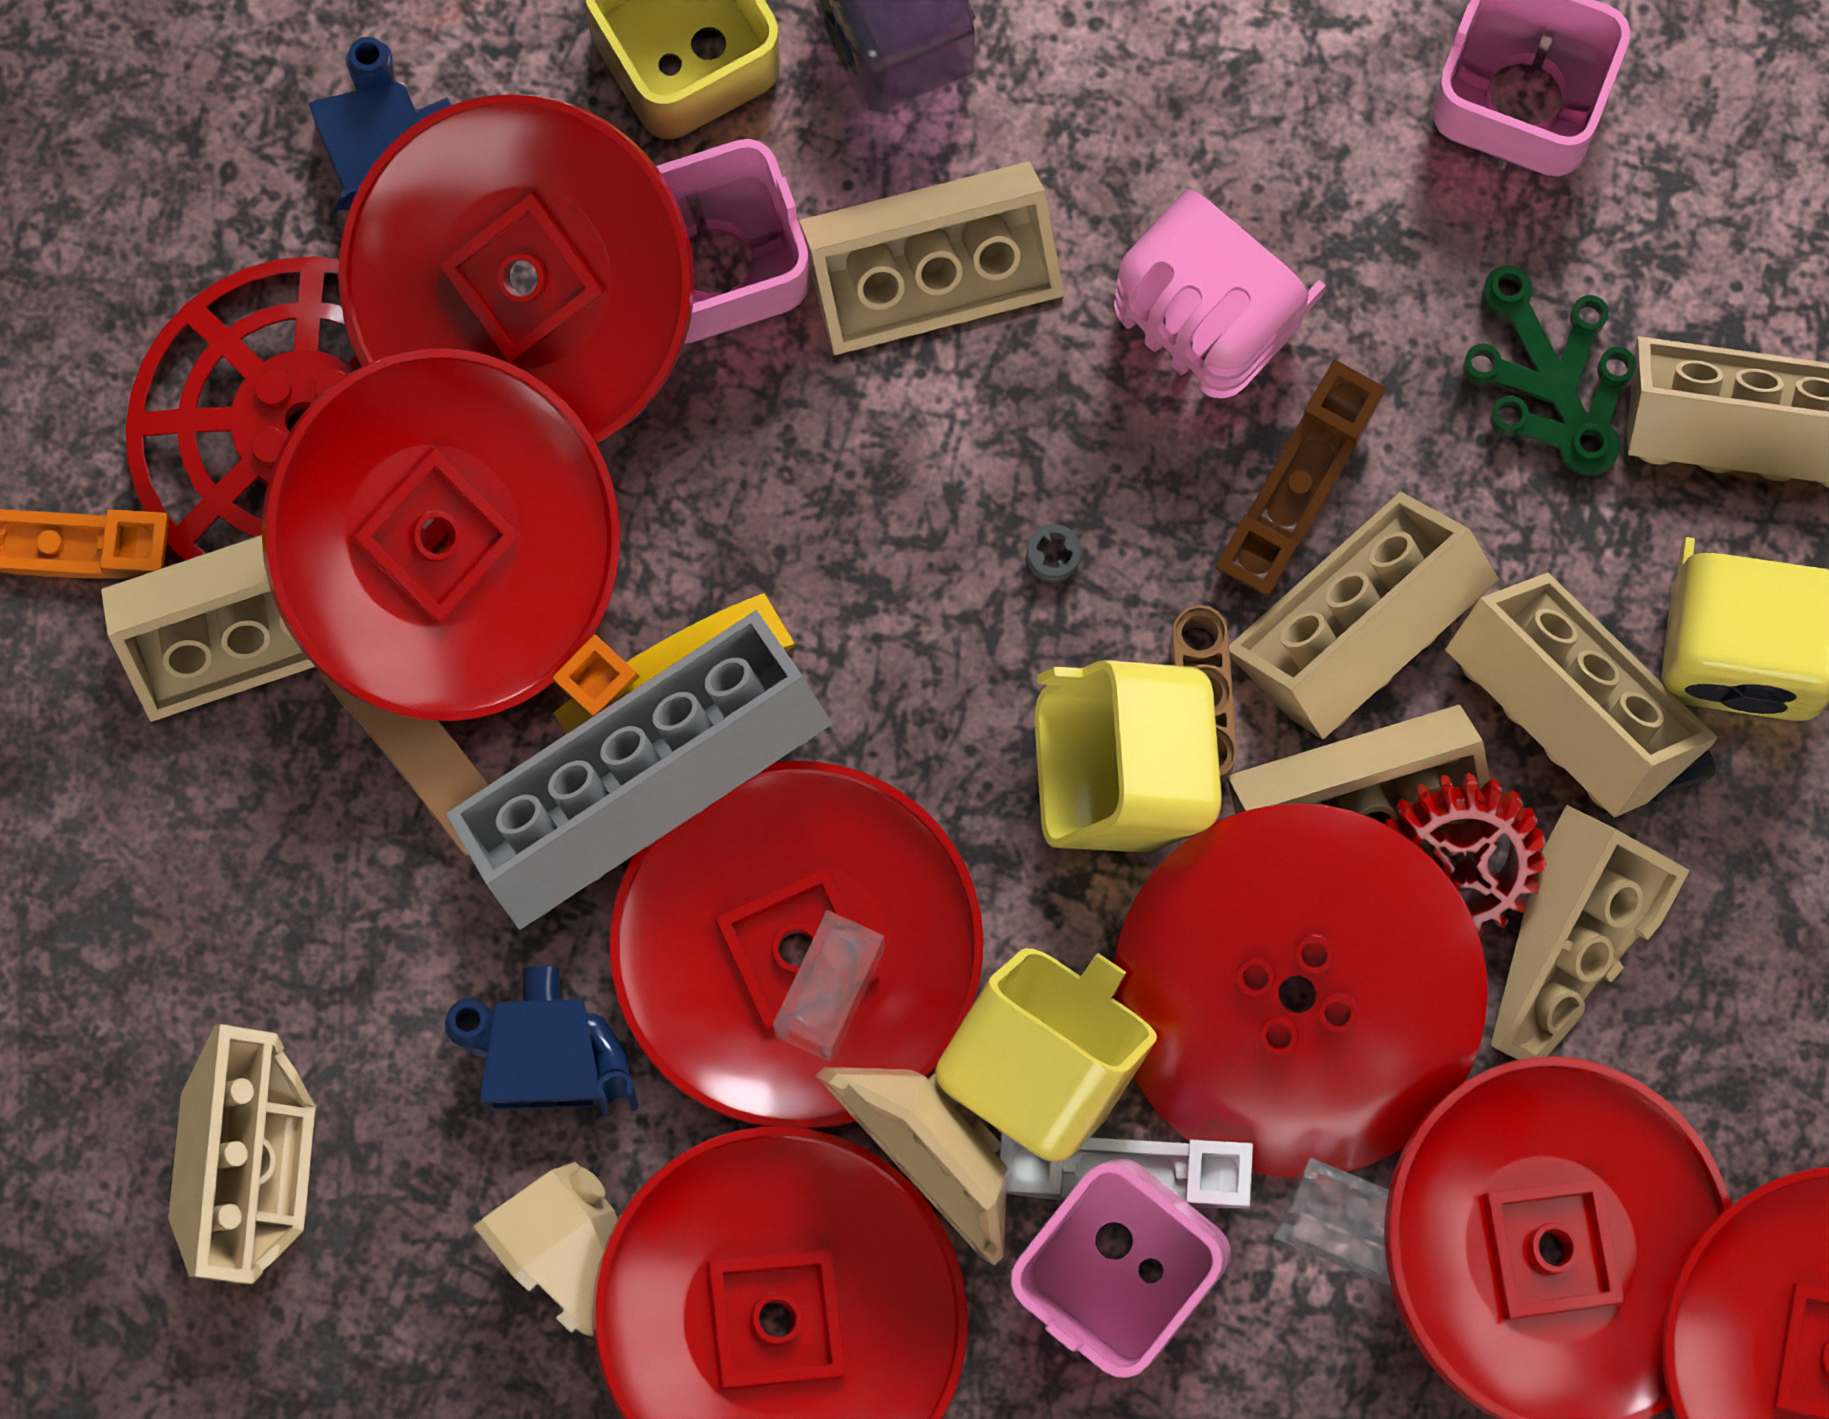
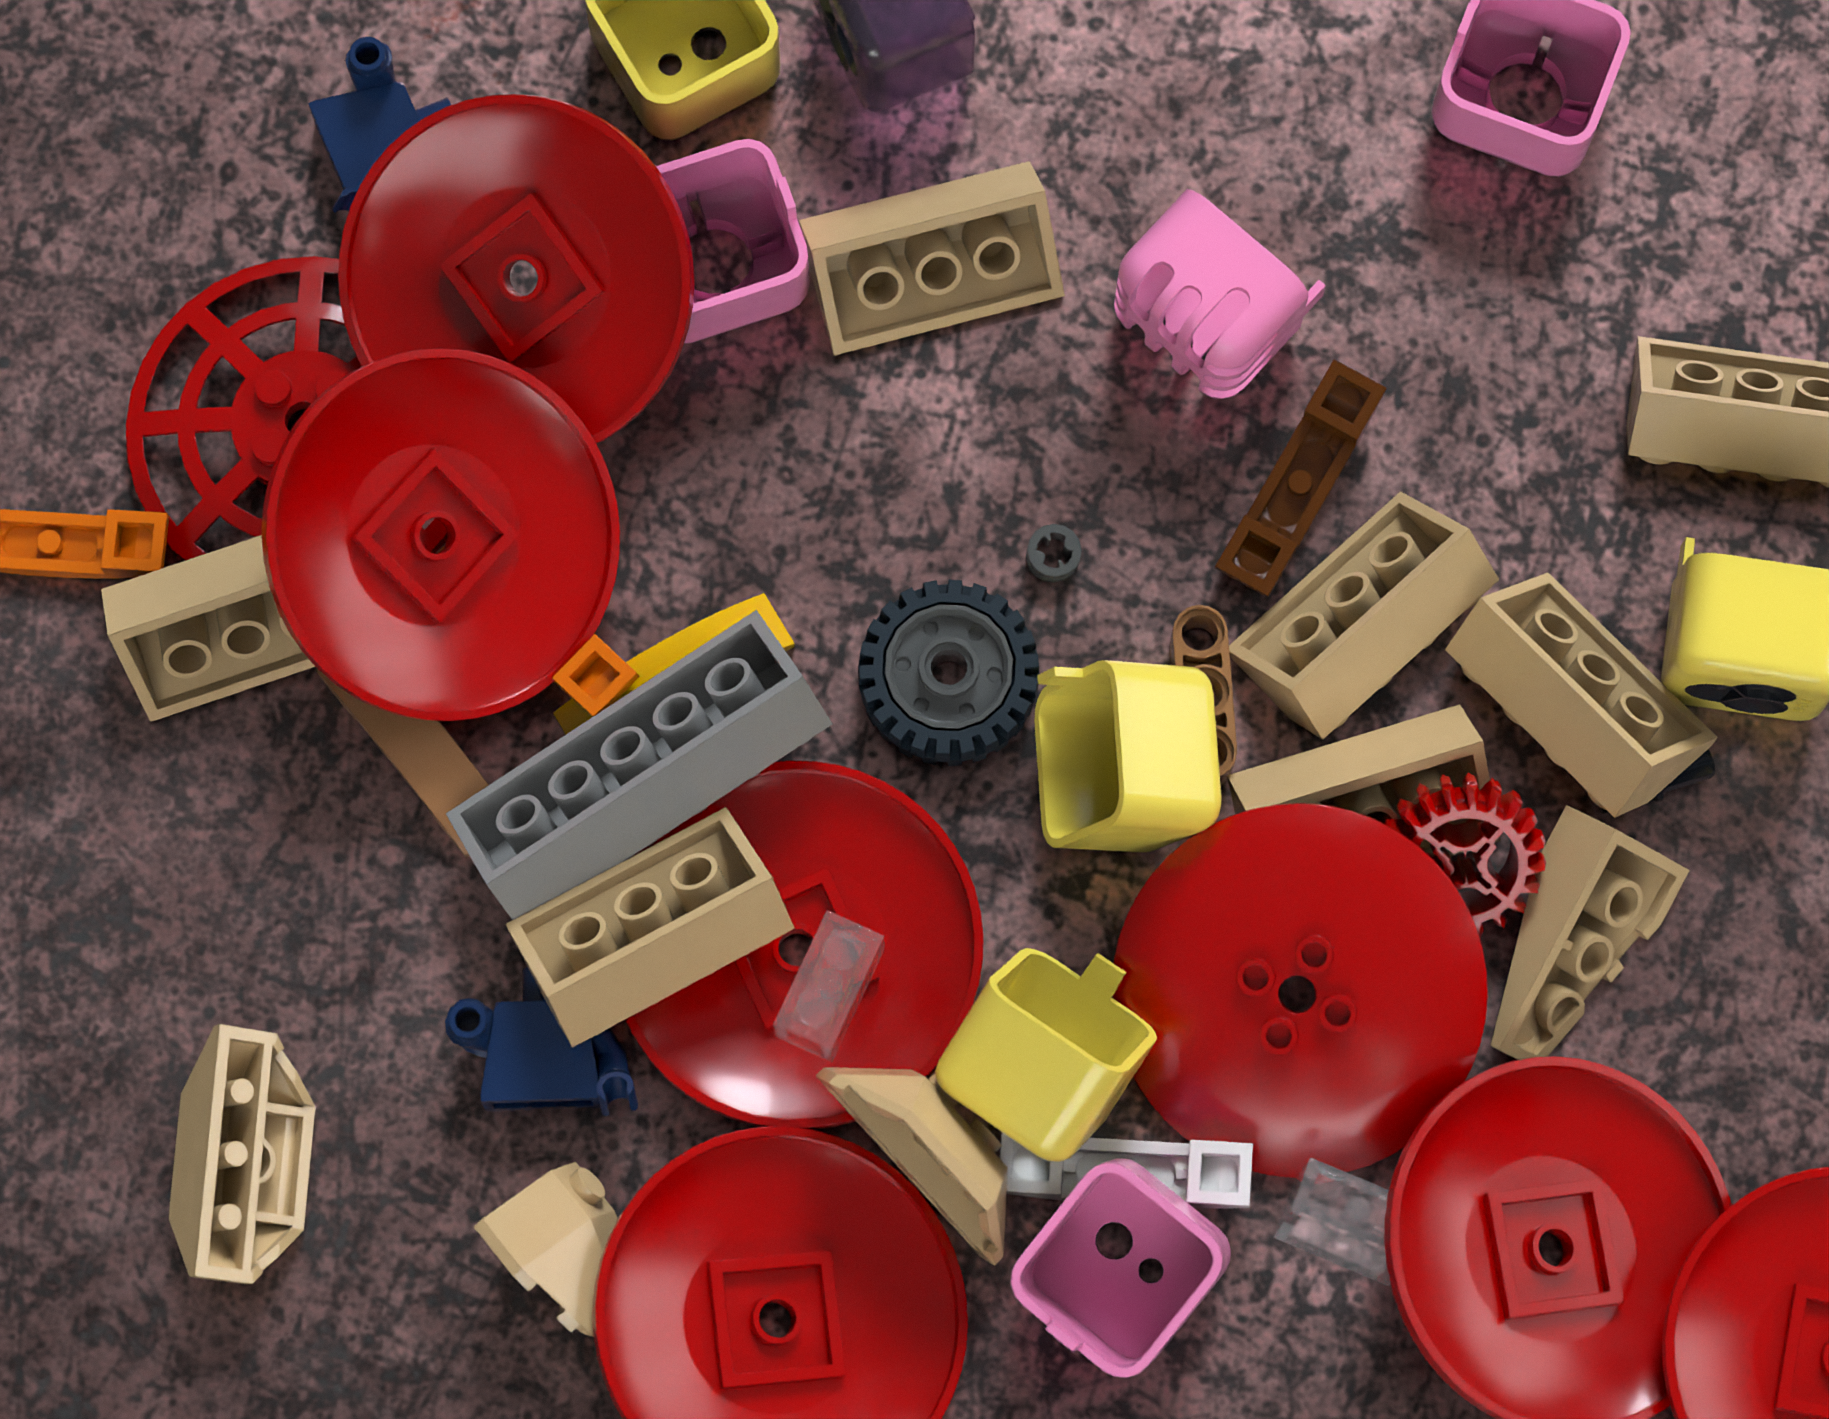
dark green plant [1463,266,1636,476] -> none
none -> tan slope [505,807,795,1048]
none -> wheel [858,579,1039,766]

